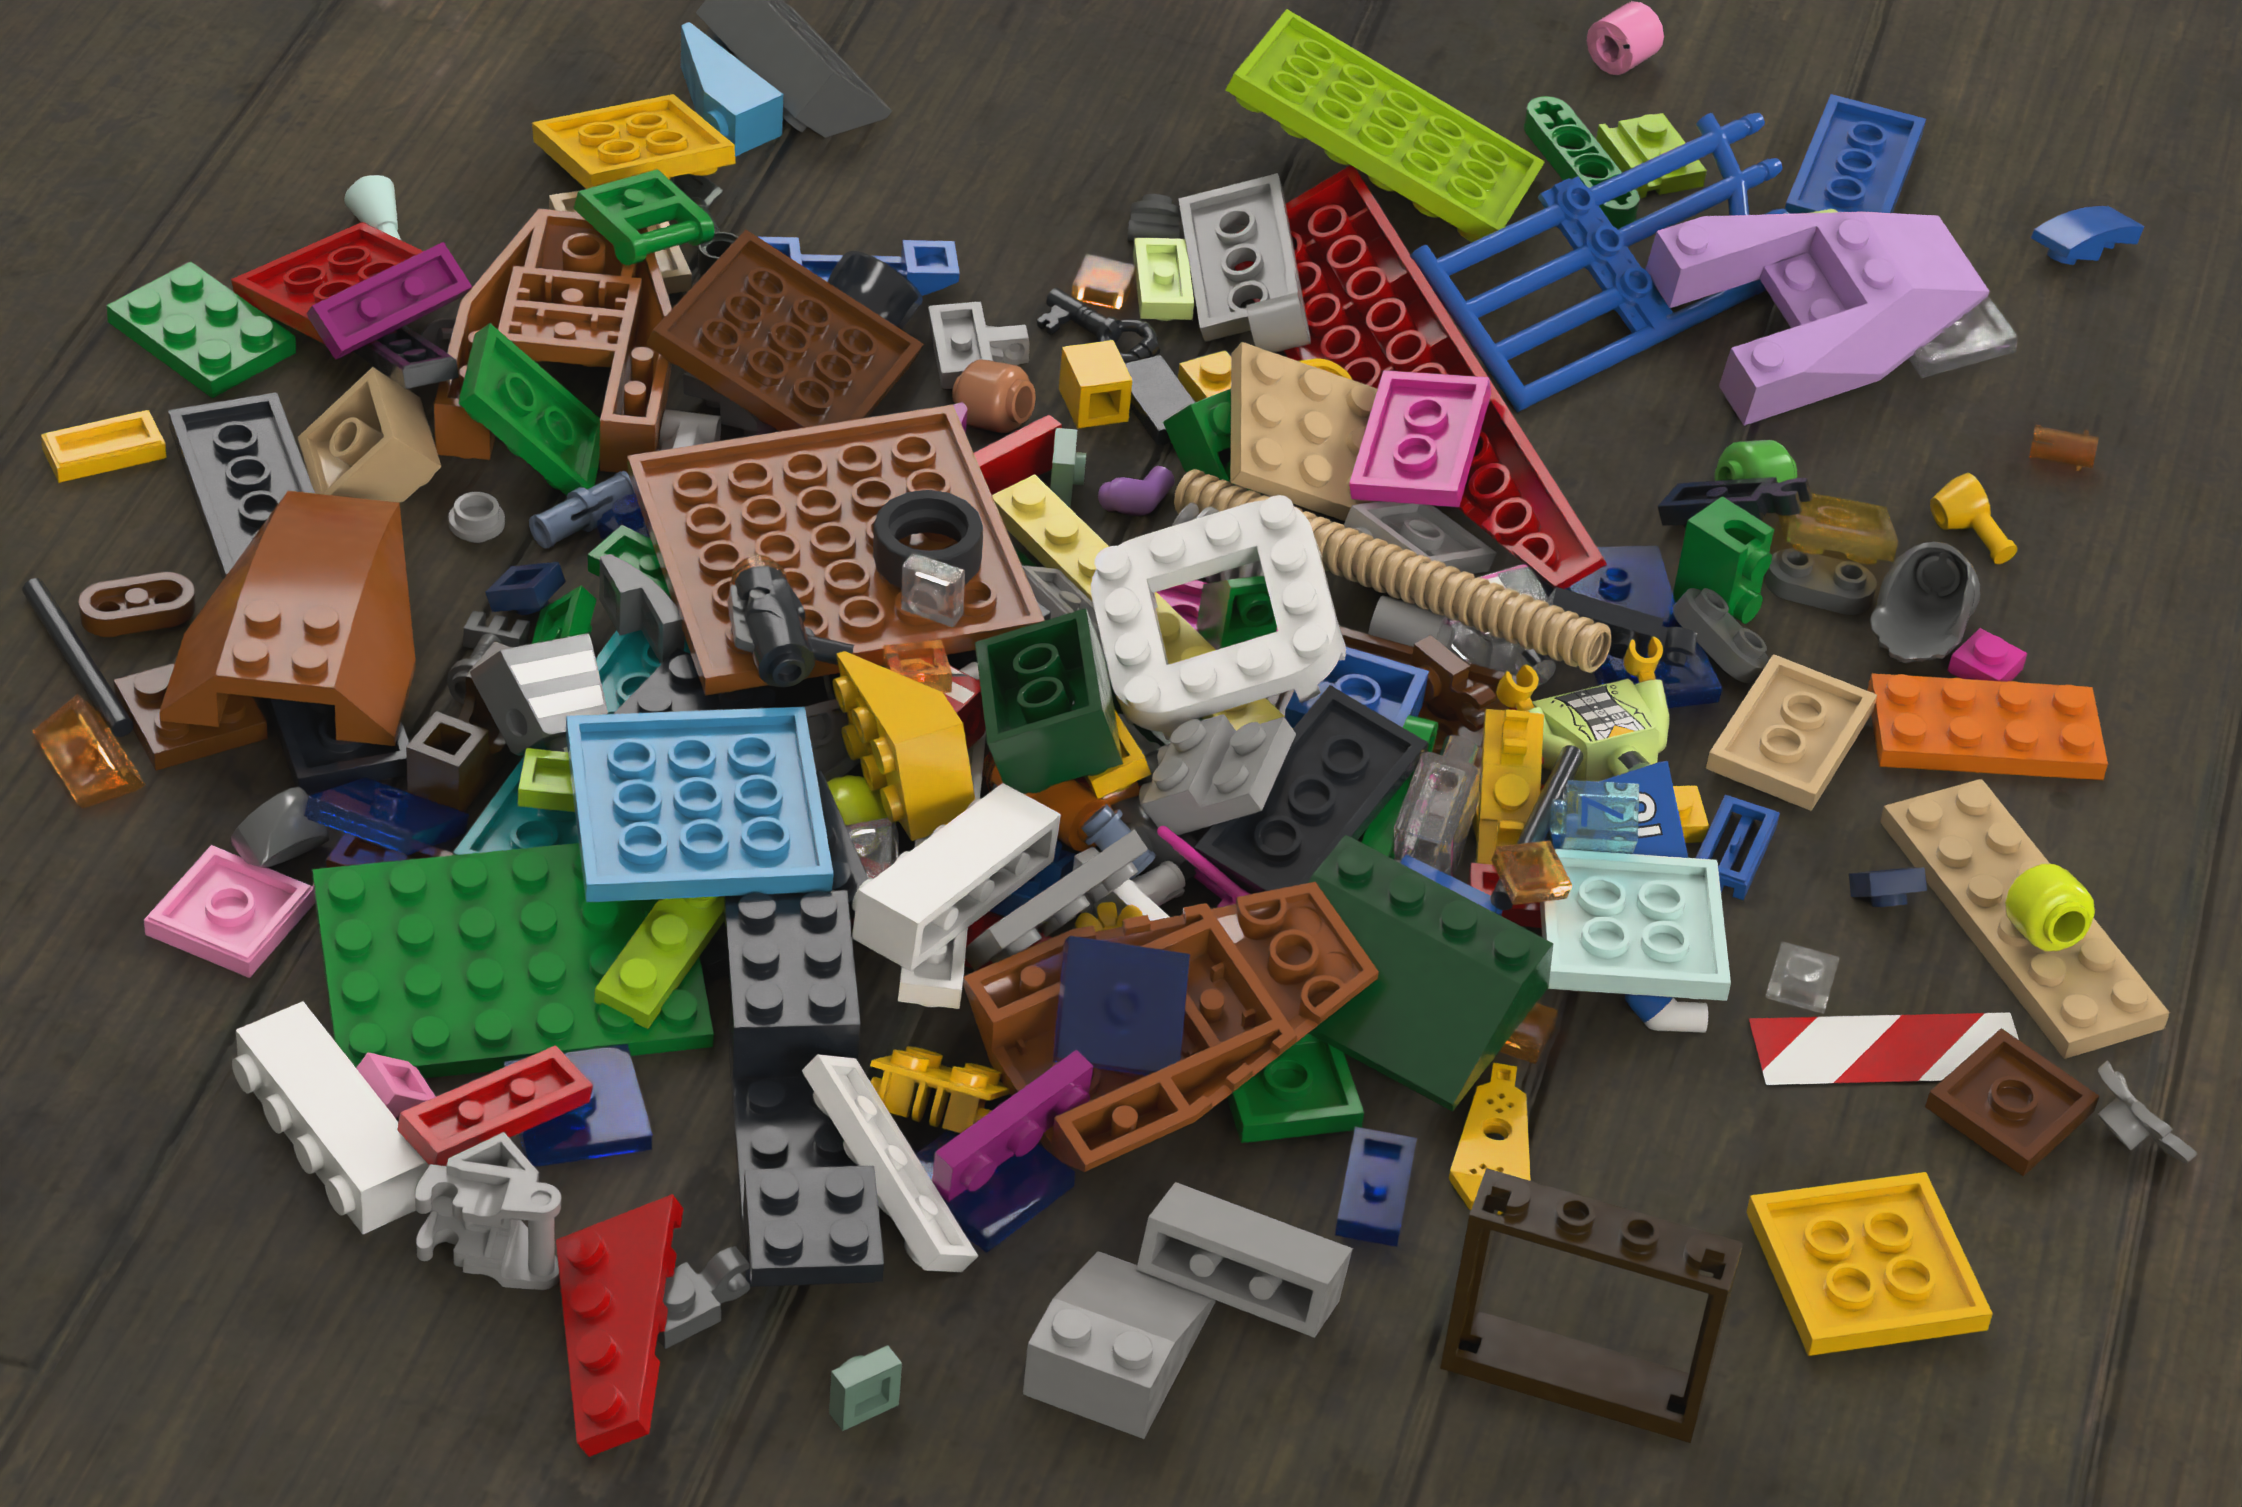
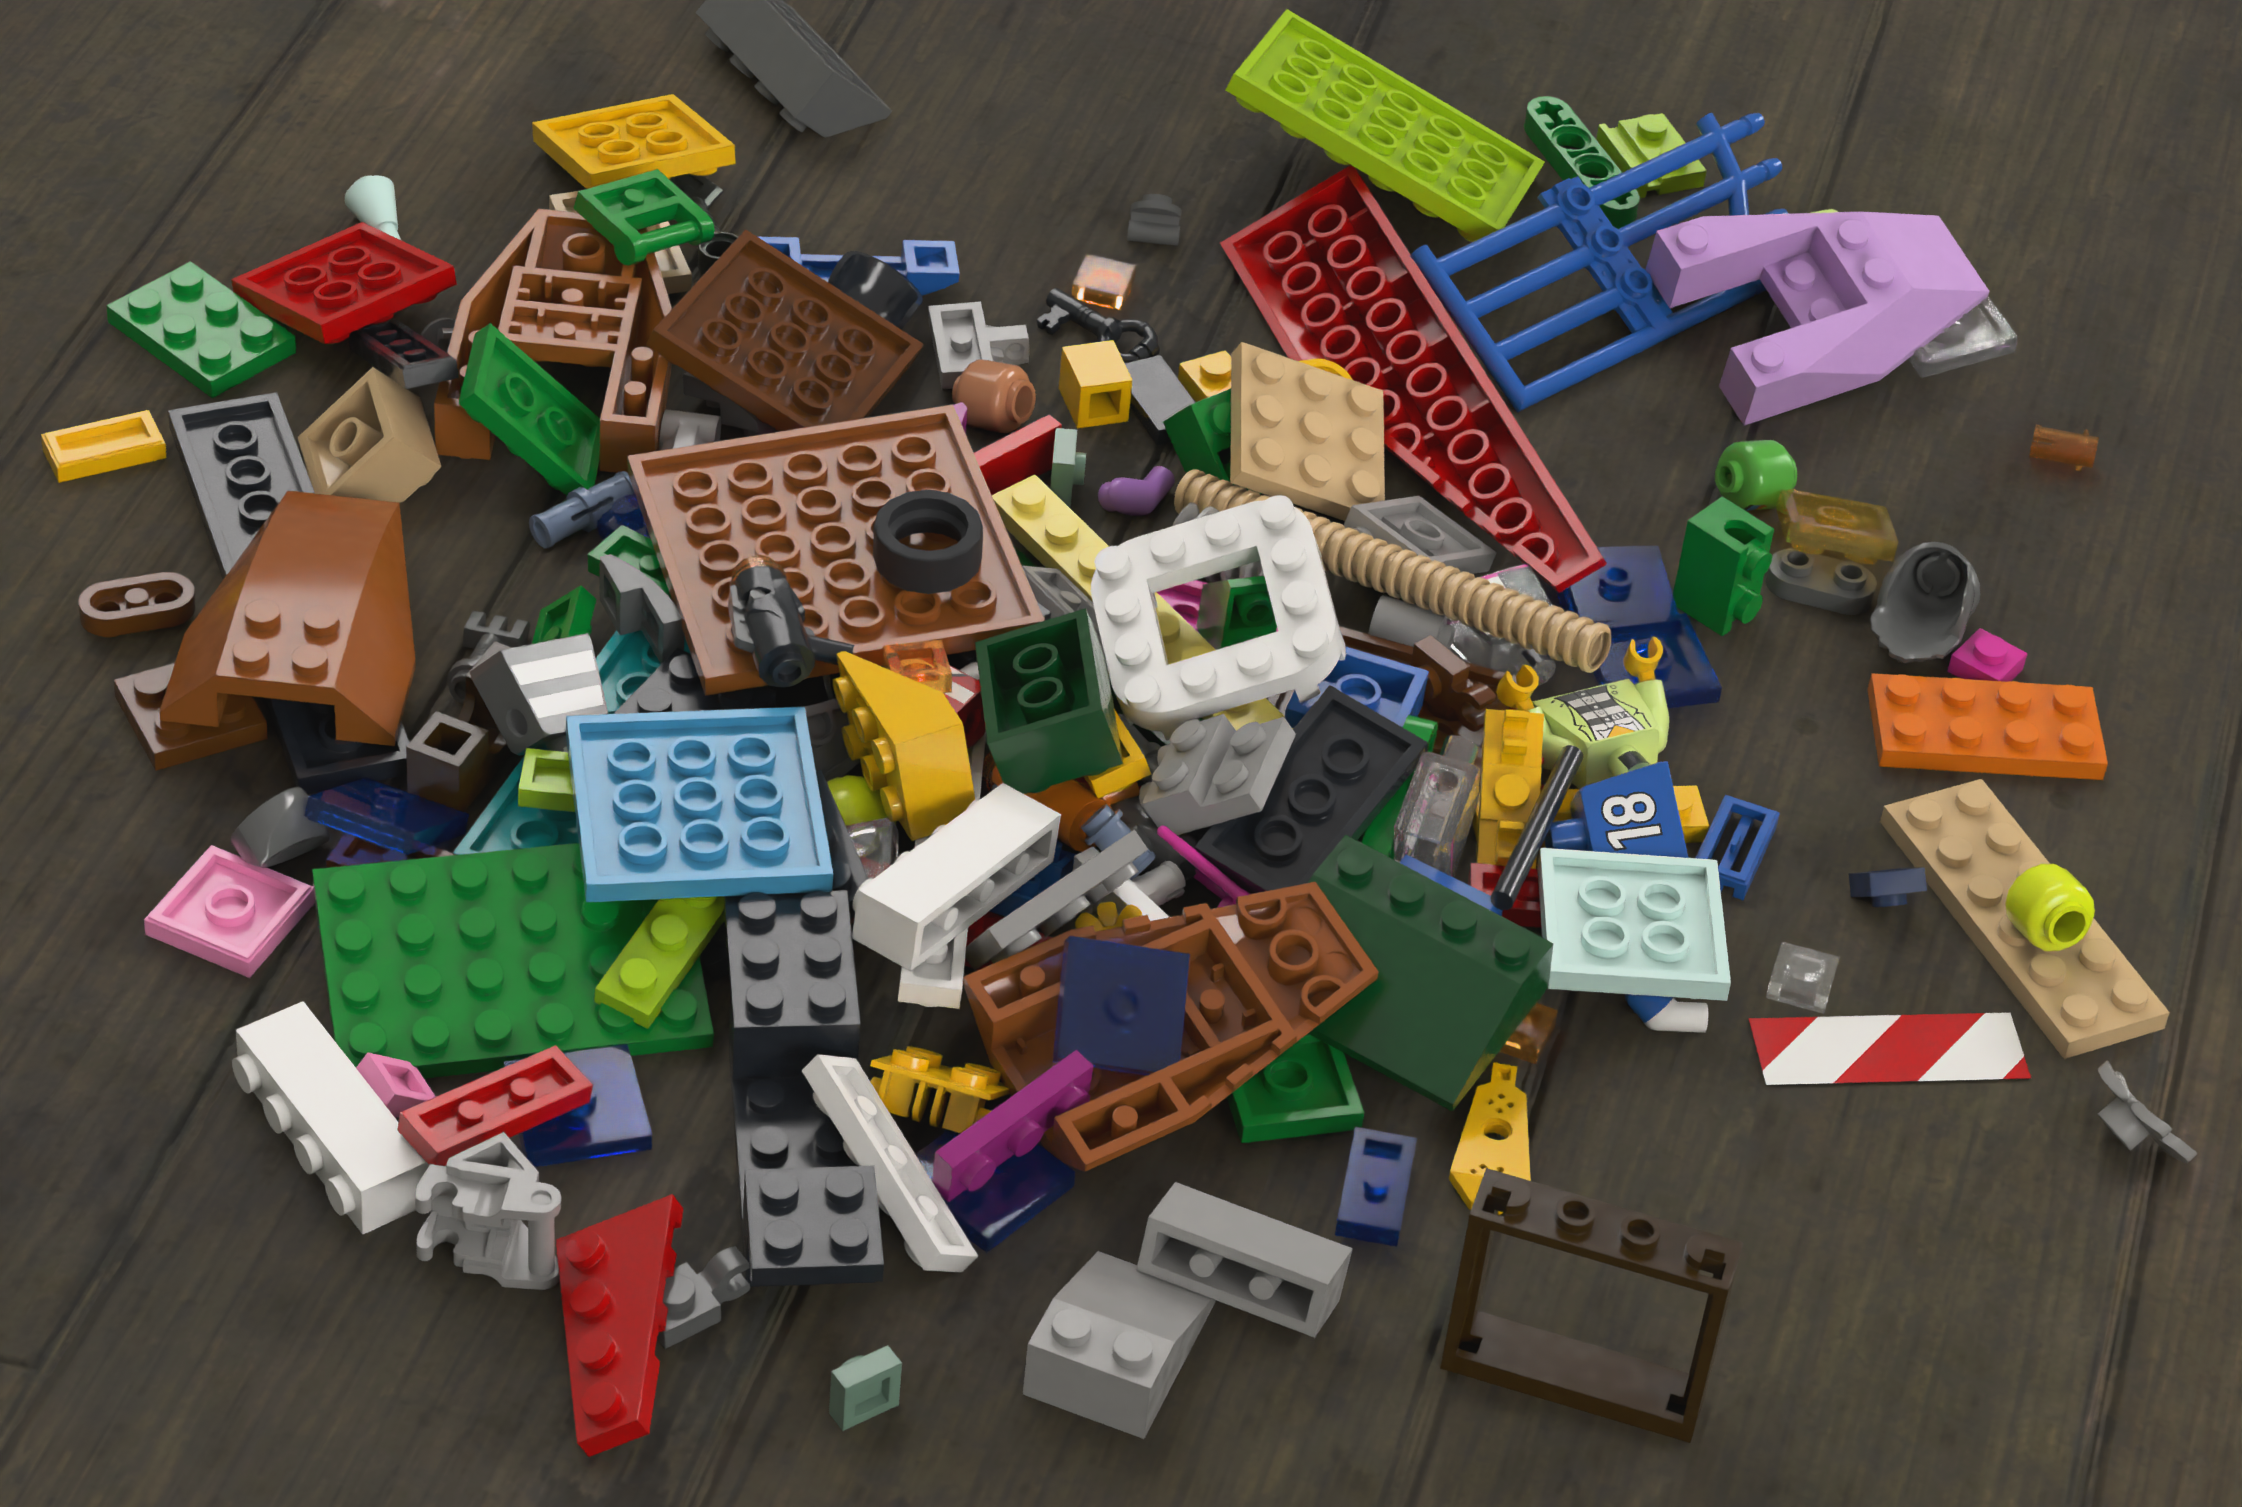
black bar [22,578,134,737] -> none
clear orange slope [32,694,146,808] -> none
magenta plate [306,242,472,360] -> none
light grey plate [449,492,505,543] -> none
dark blue plate [485,562,566,615] -> none
dark azure slope [681,22,784,156] -> none
clear plate [901,553,965,627] -> none
yellowish green plate [1133,238,1194,321] -> none
light grey hinge [1179,173,1311,353] -> none
plate [1349,371,1491,507] -> none
clear orange tile [1491,841,1572,905] -> none
black plate [1546,587,1698,667] -> none
clear light blue brick [1550,780,1639,854] -> none
bright pink piece [1586,1,1664,75] -> none
black plate [1657,477,1813,529] -> none
dark grey plate [1673,588,1769,683] -> none
tan plate [1706,654,1877,811] -> none
yellow plate [1746,1172,1993,1356] -> none
blue plate [1785,94,1926,214] -> none
reddish brown plate [1925,1028,2100,1177] -> none
yellow bar [1930,473,2018,564] -> none
blue slope [2031,206,2144,265] -> none

